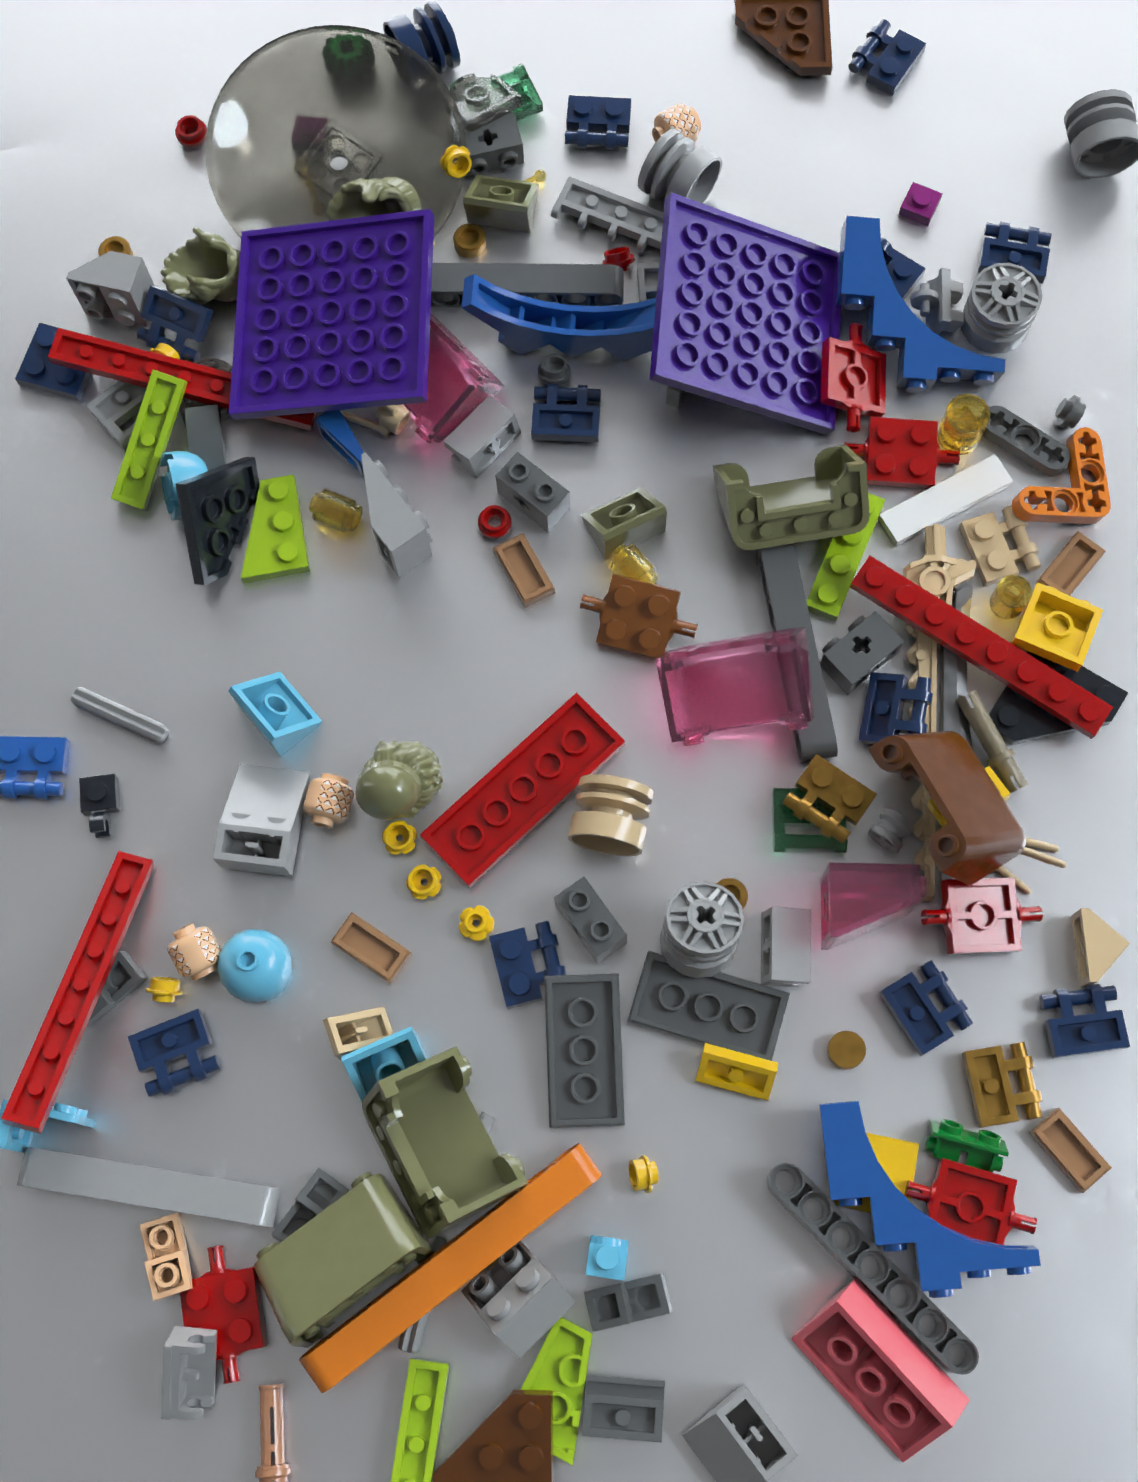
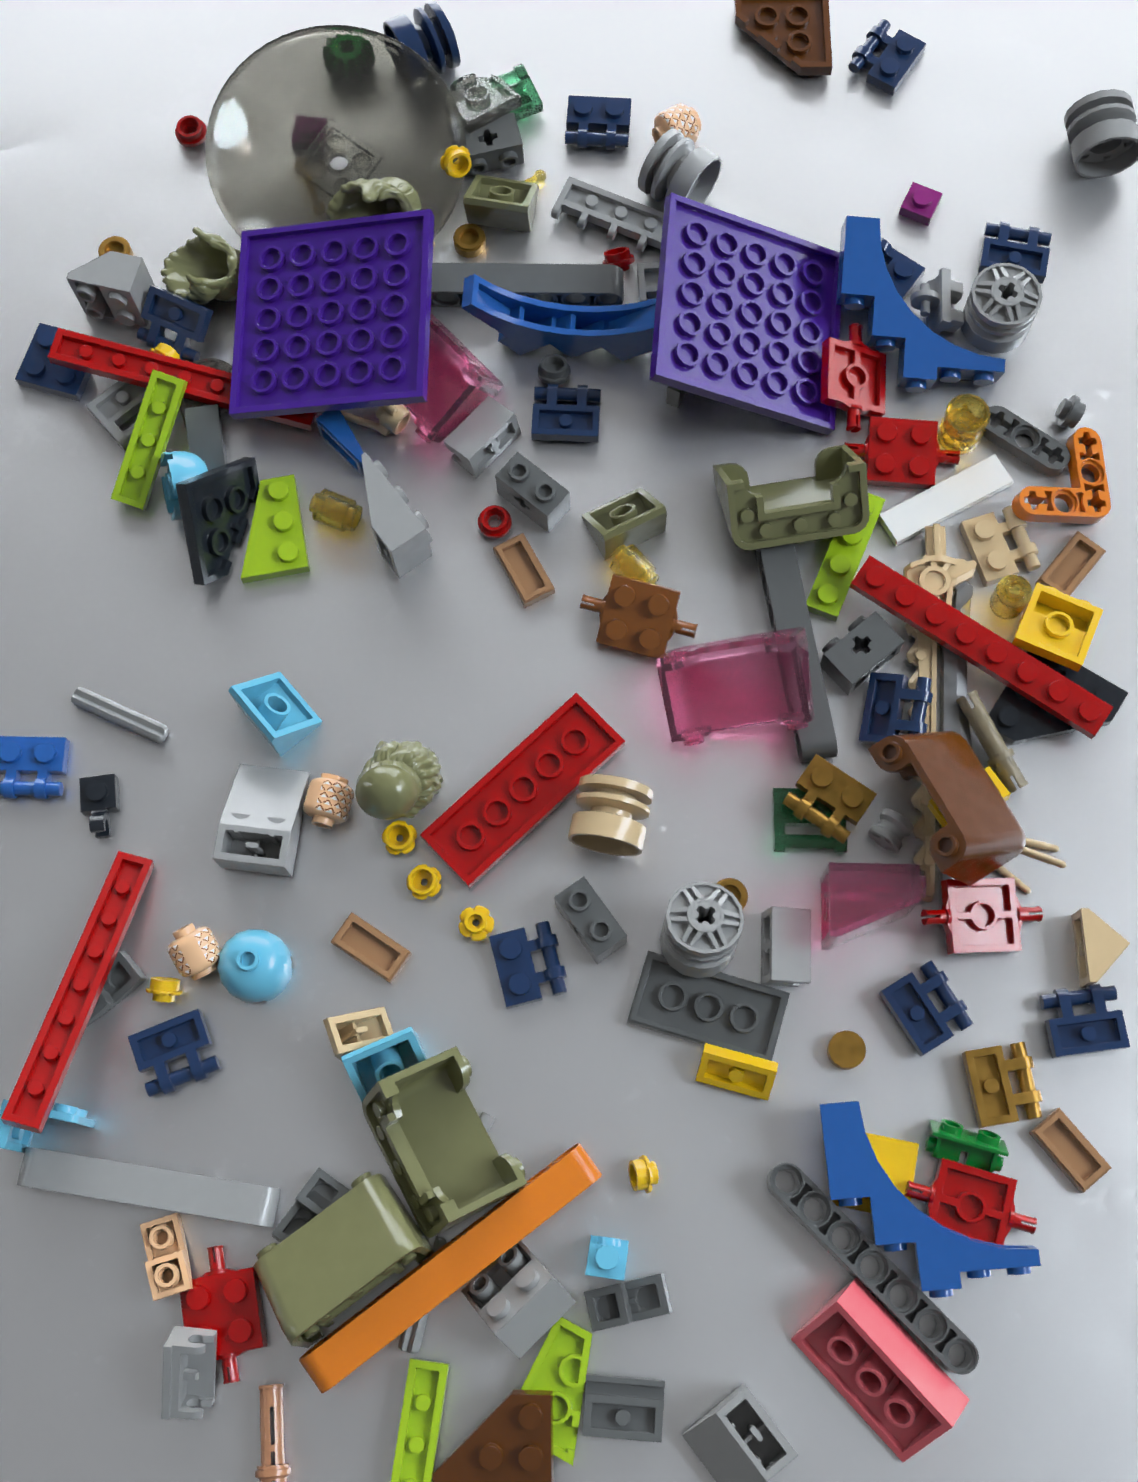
dark grey tile [544,973,625,1128] -> none

